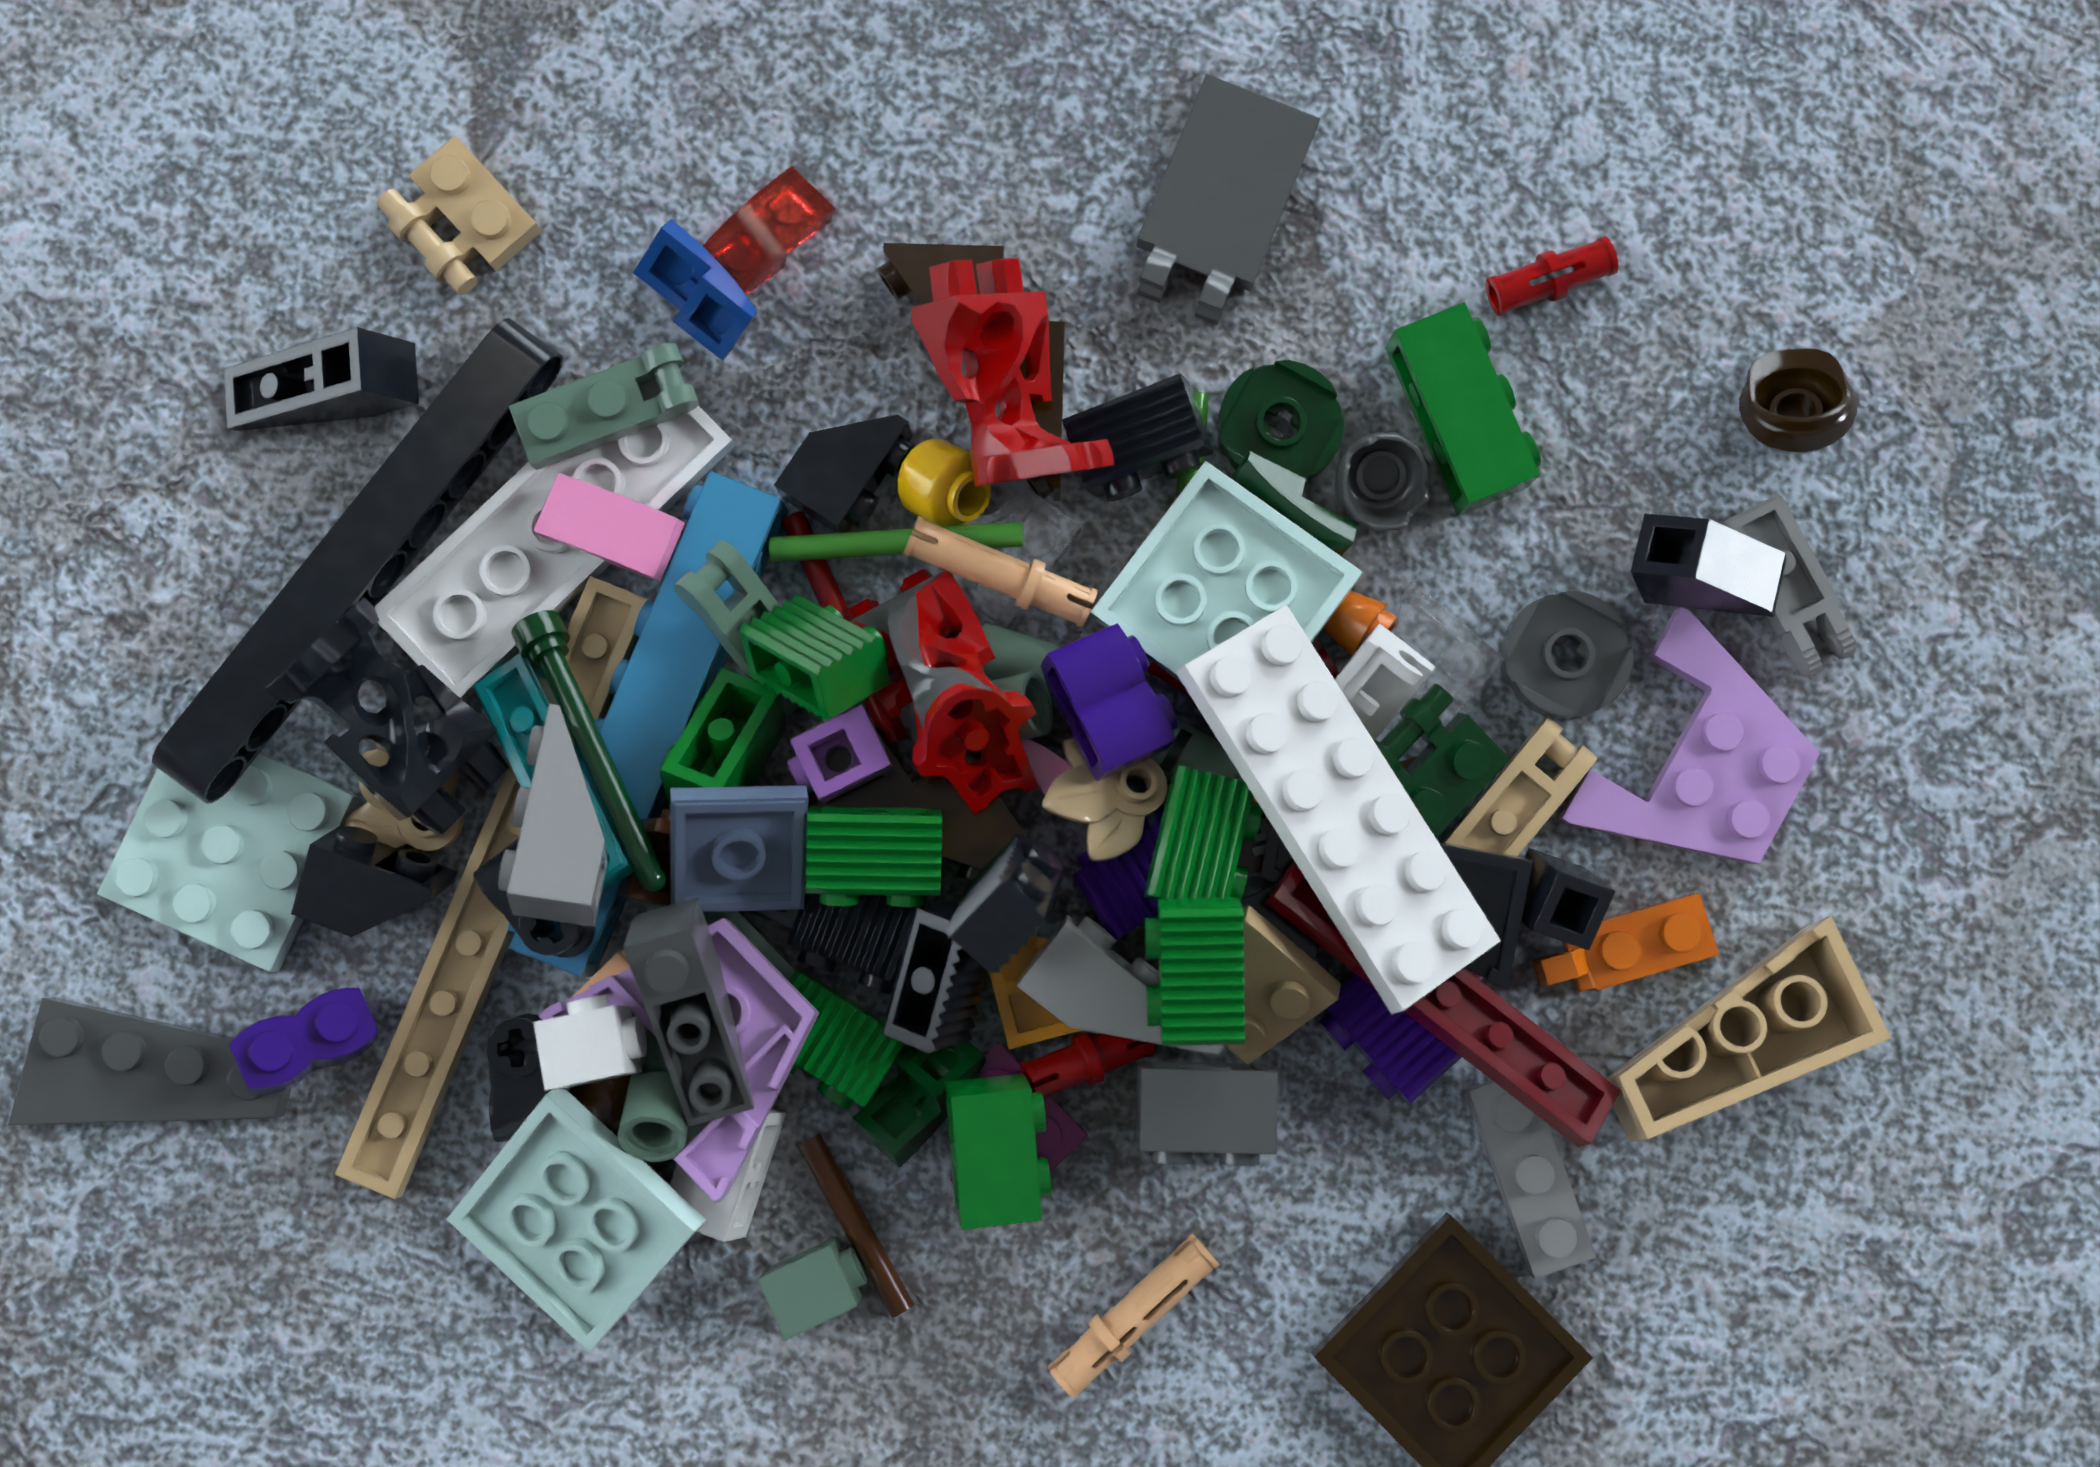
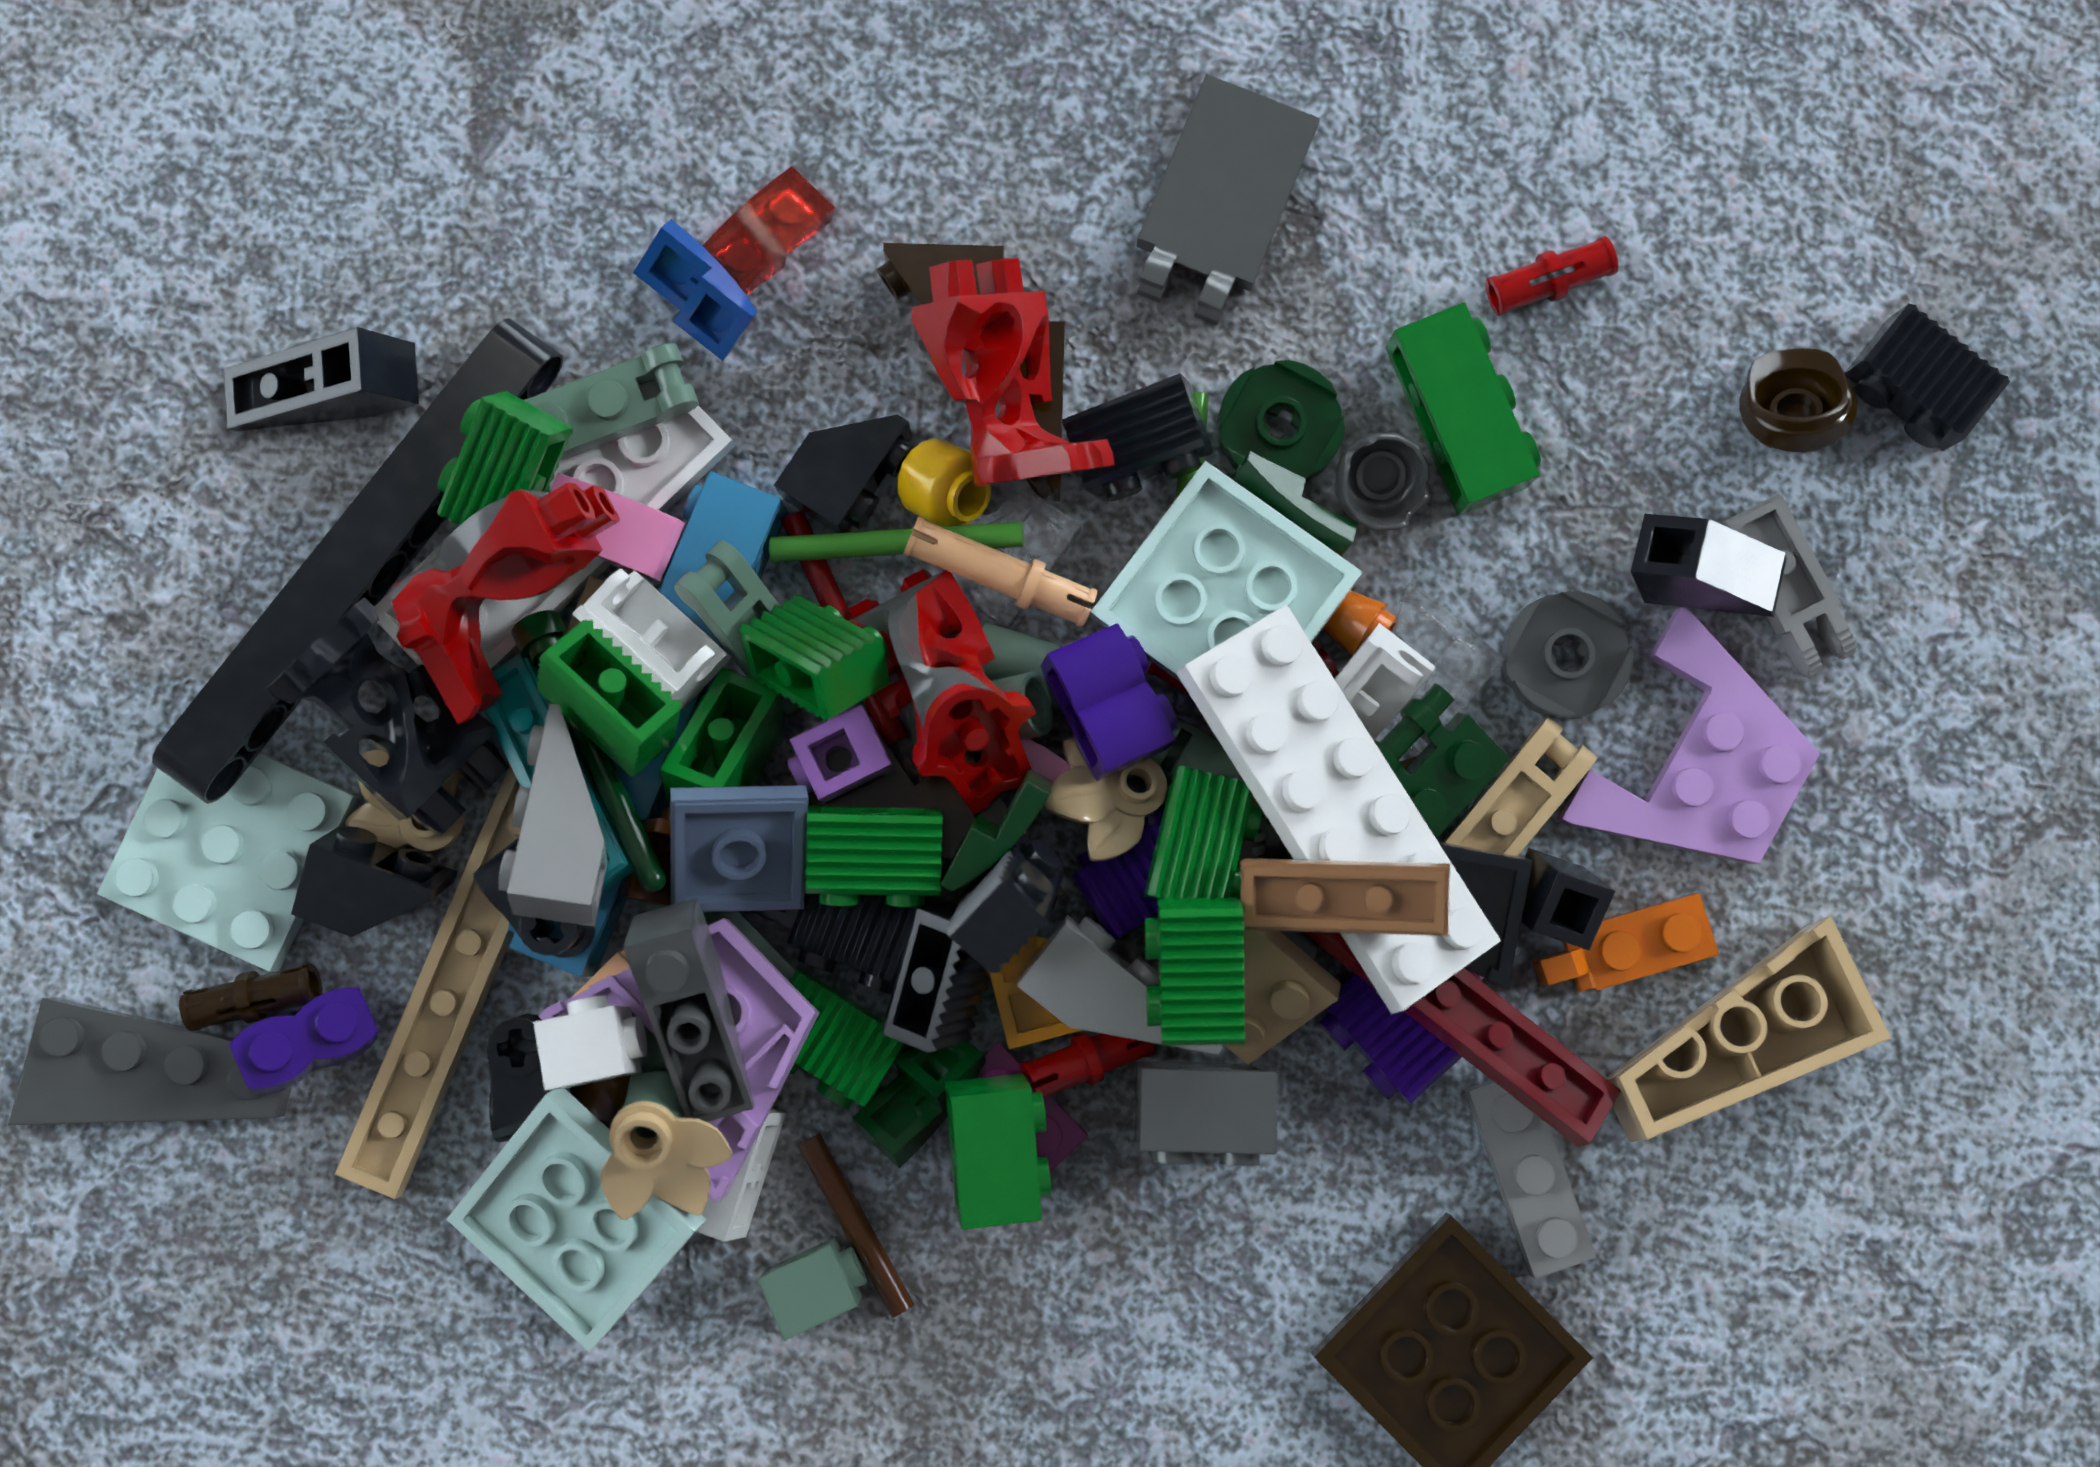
tan plate [377,135,542,295] -> none
light nougat pin [1047,1233,1220,1399] -> none
none -> dark brown pin [179,963,323,1032]
none -> red hips [391,483,620,724]
none -> green brick [437,391,573,525]
none -> green brick [537,620,681,777]
none -> white hinge [572,569,731,710]
none -> tan plate [600,1101,732,1220]
none -> dark green slope [941,769,1052,891]
none -> medium nougat tile [1241,859,1450,936]
none -> black brick [1845,303,2010,451]

